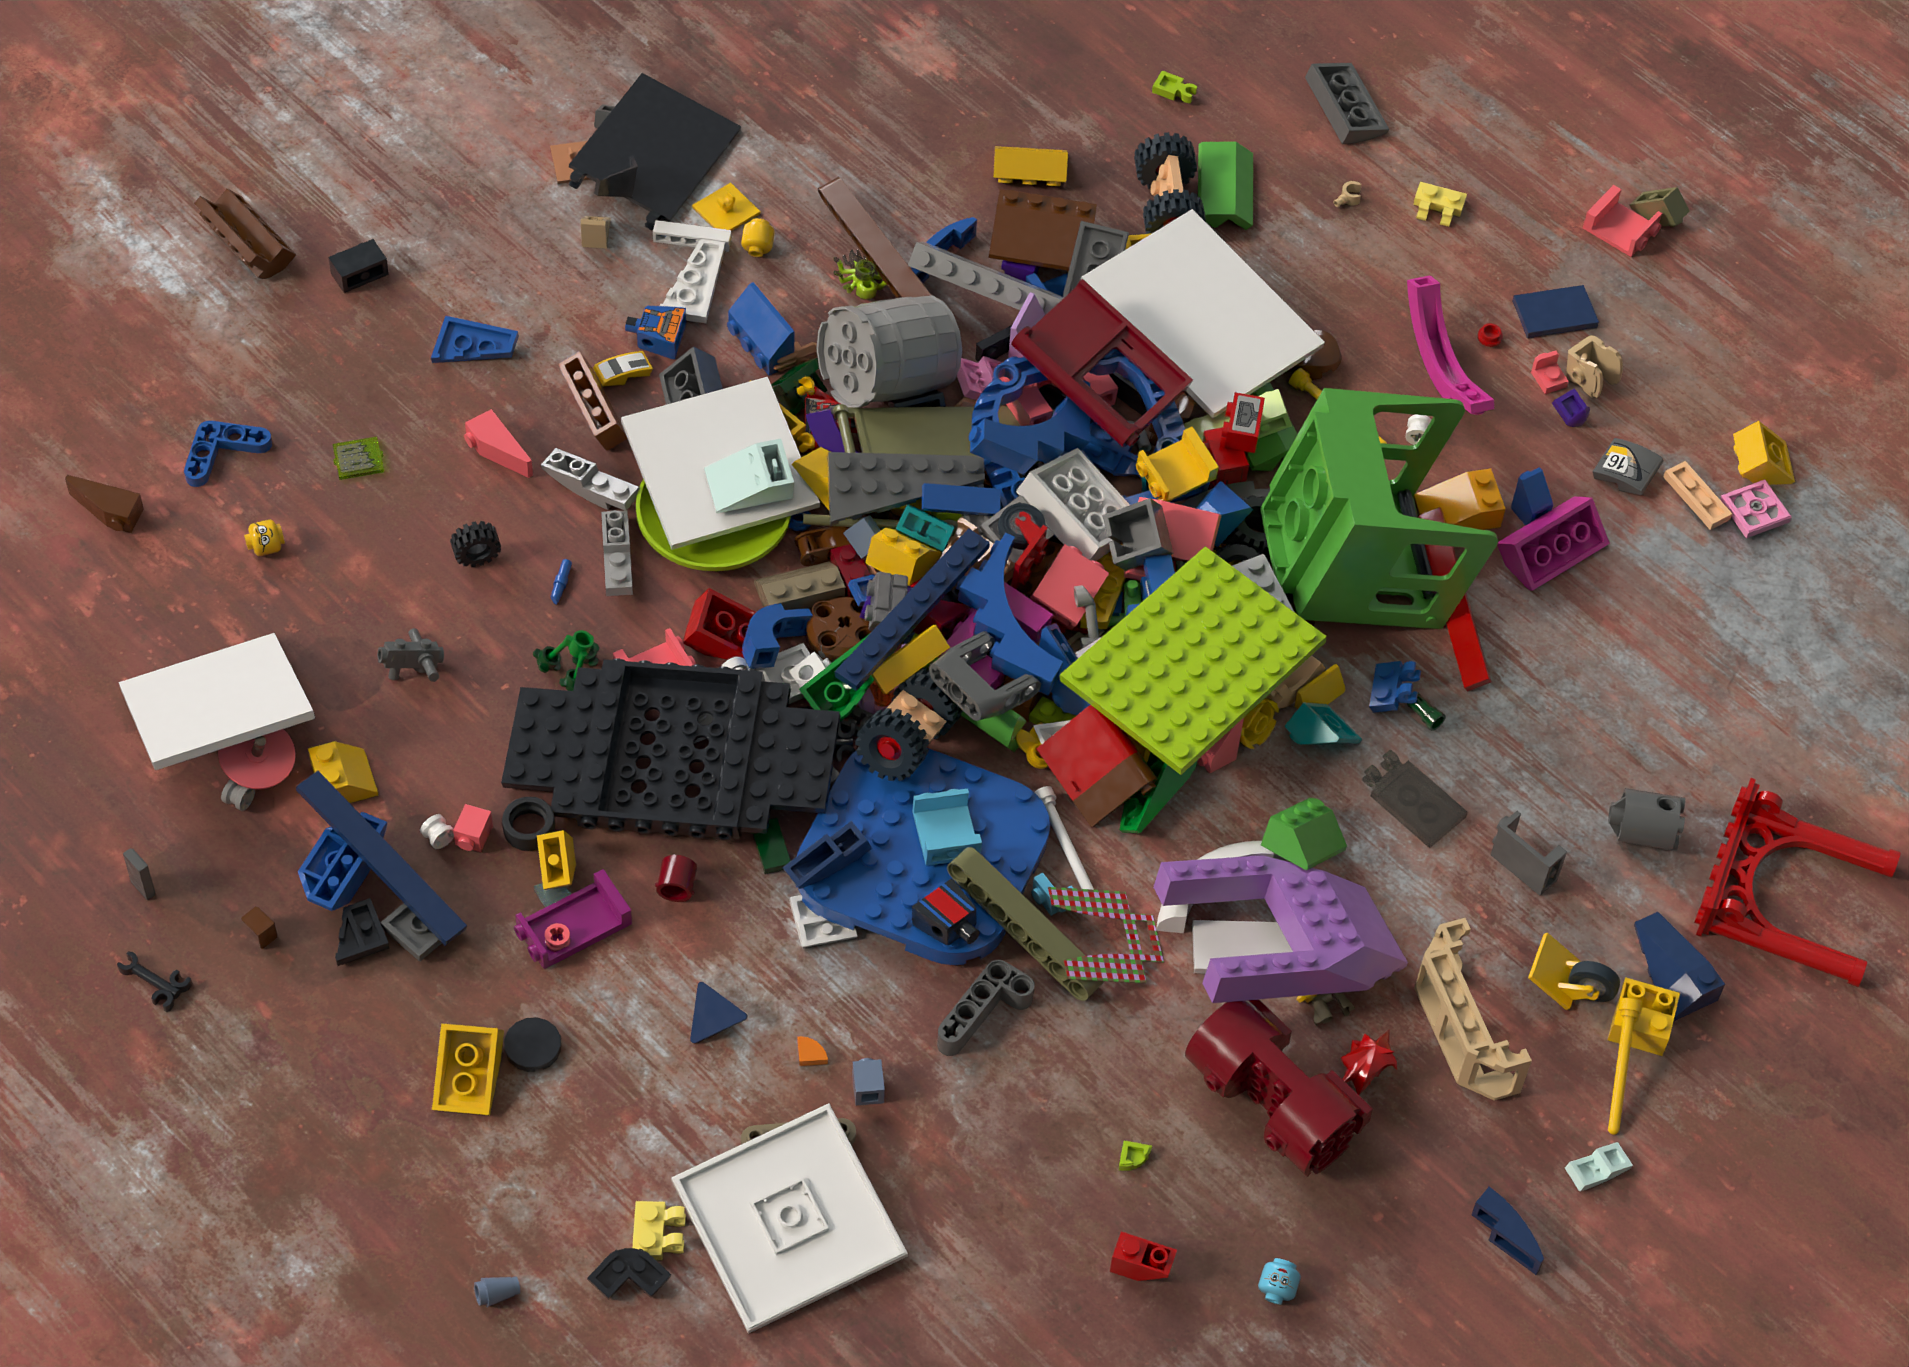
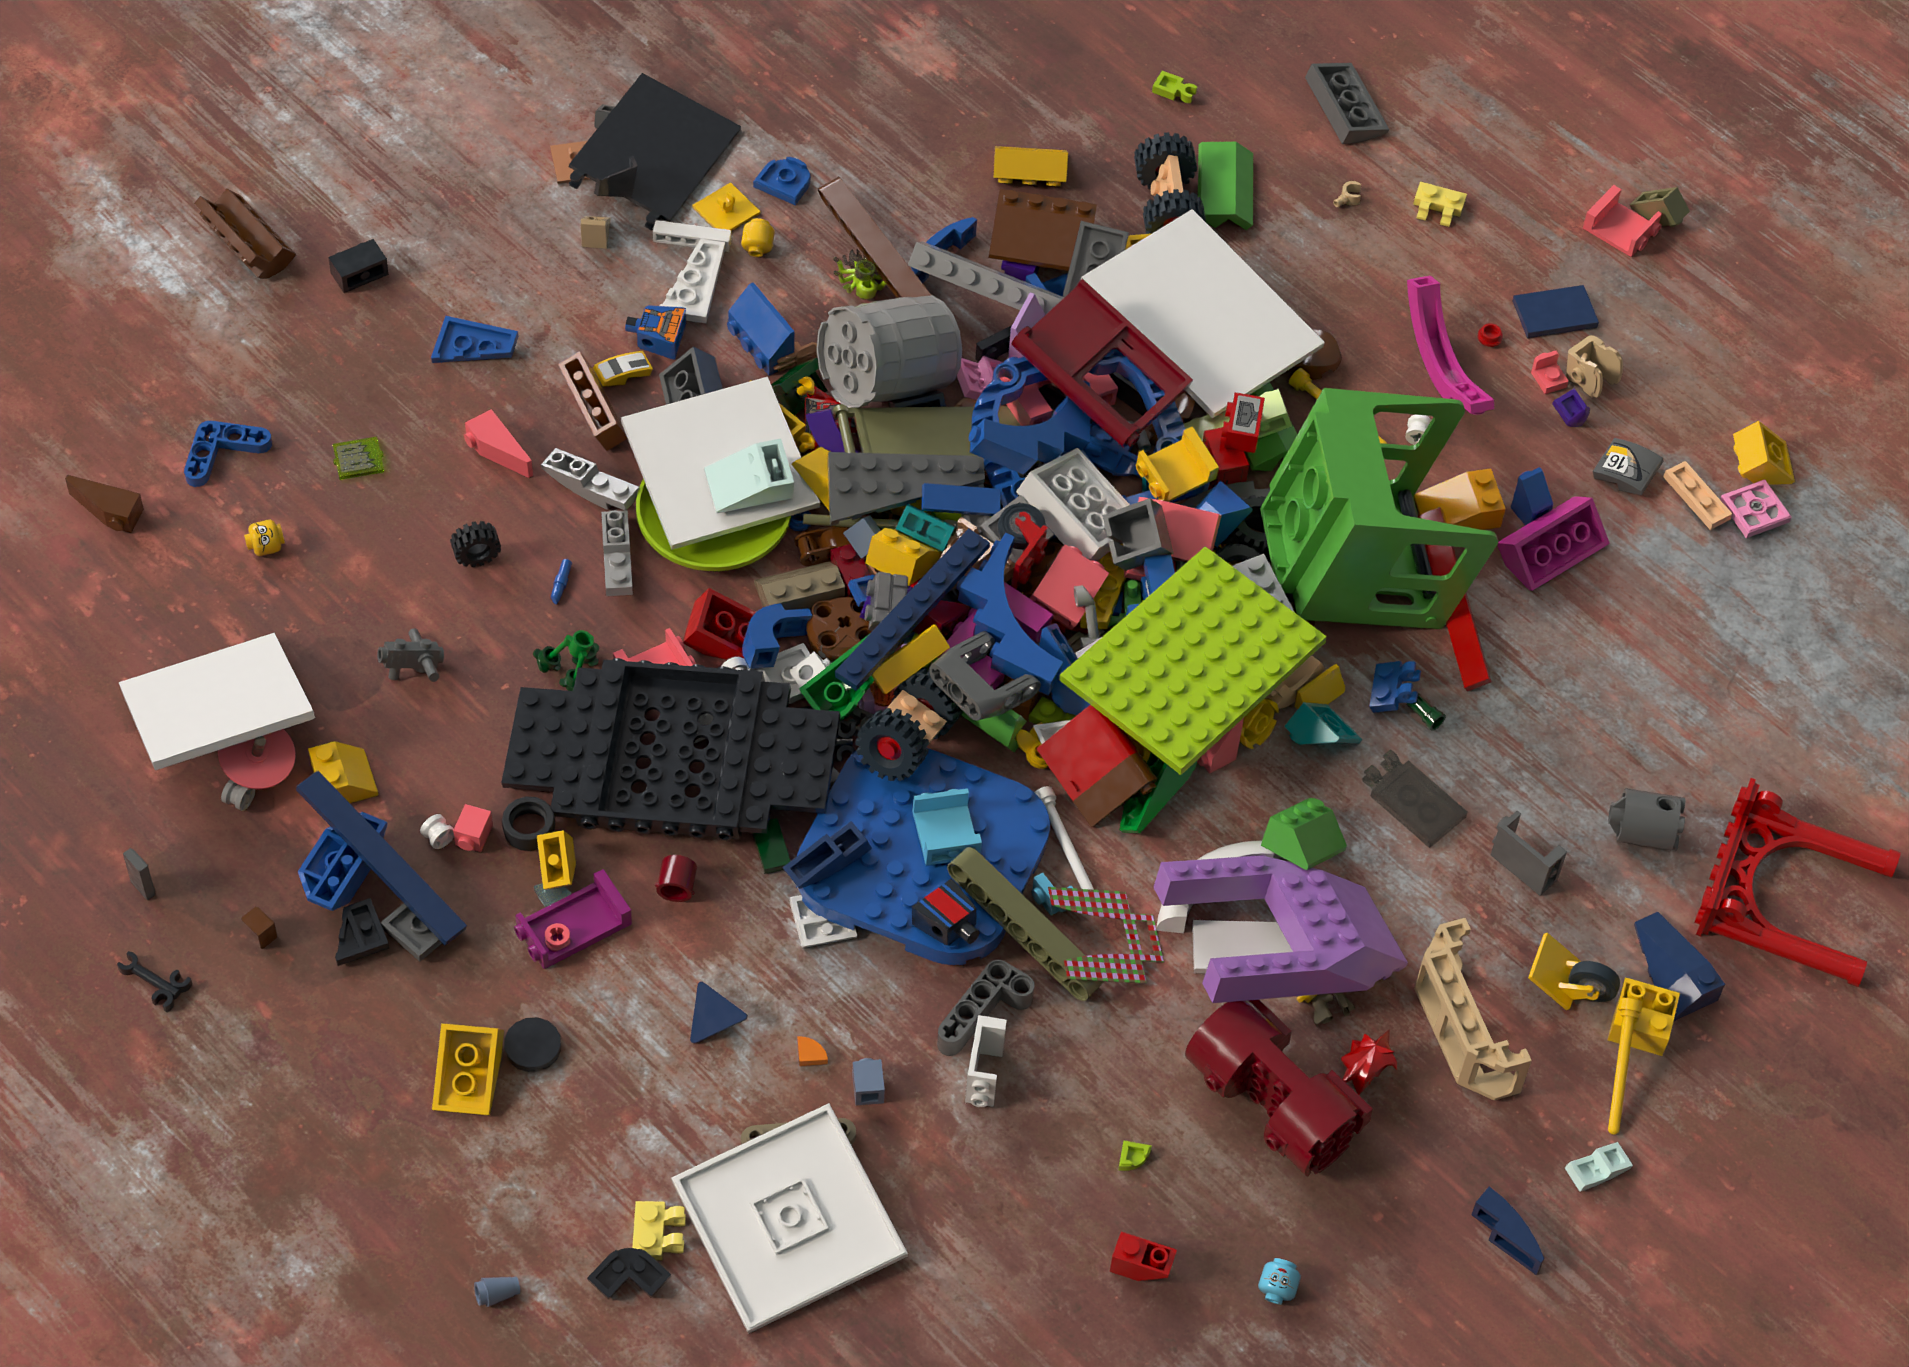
none -> blue tile [753,157,811,205]
none -> white panel [965,1015,1007,1107]

